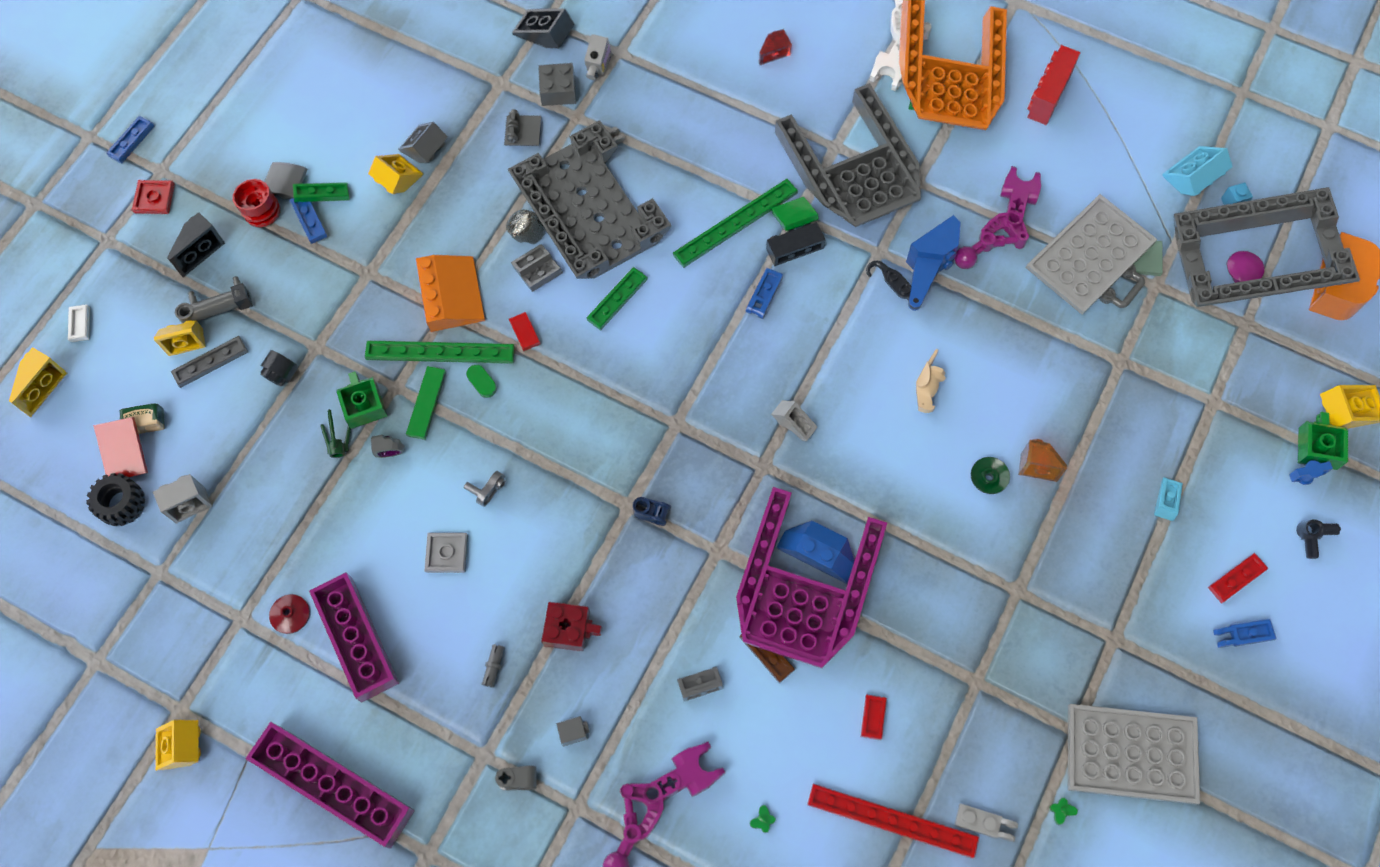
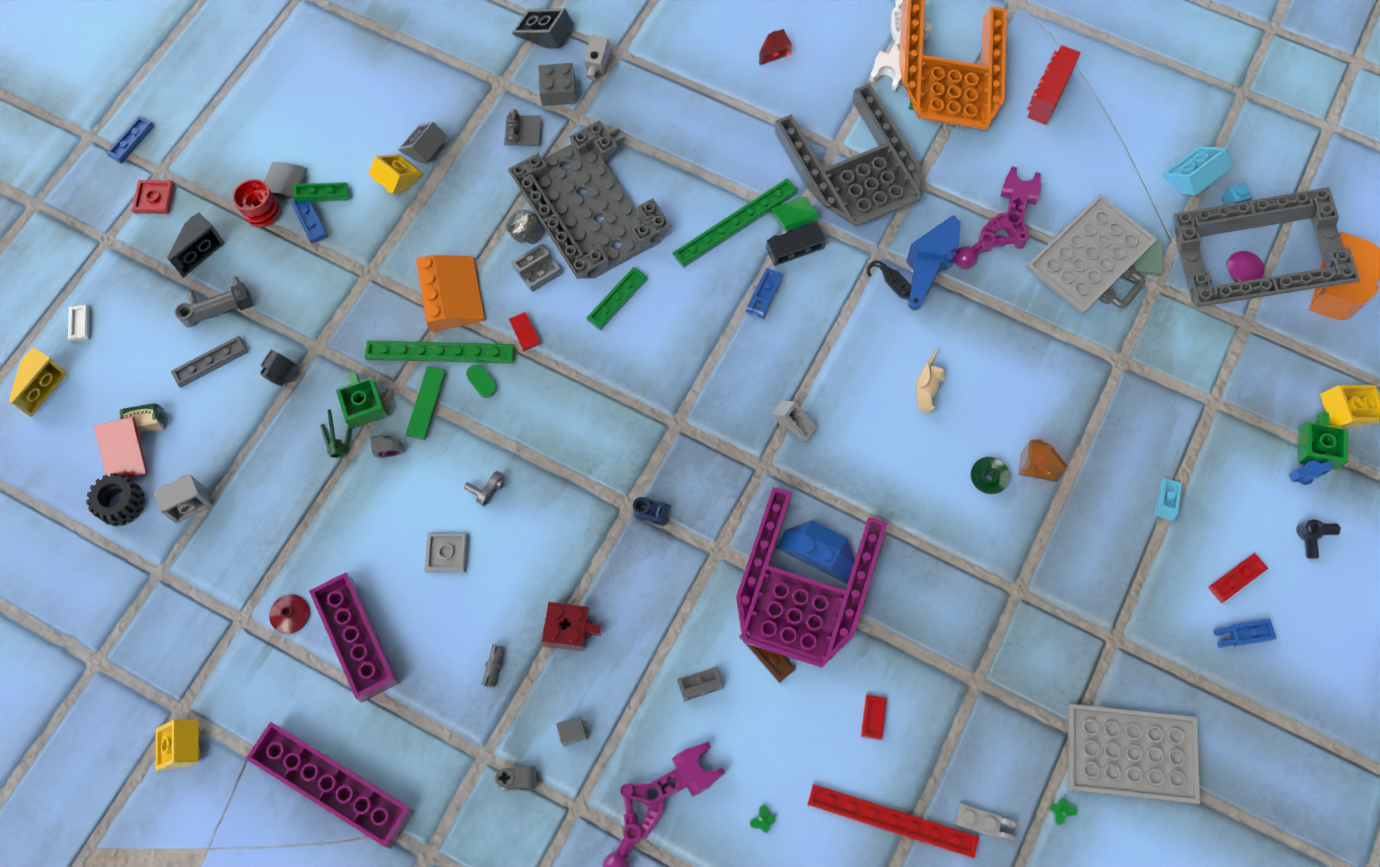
yellow slope [154,320,206,356] -> none

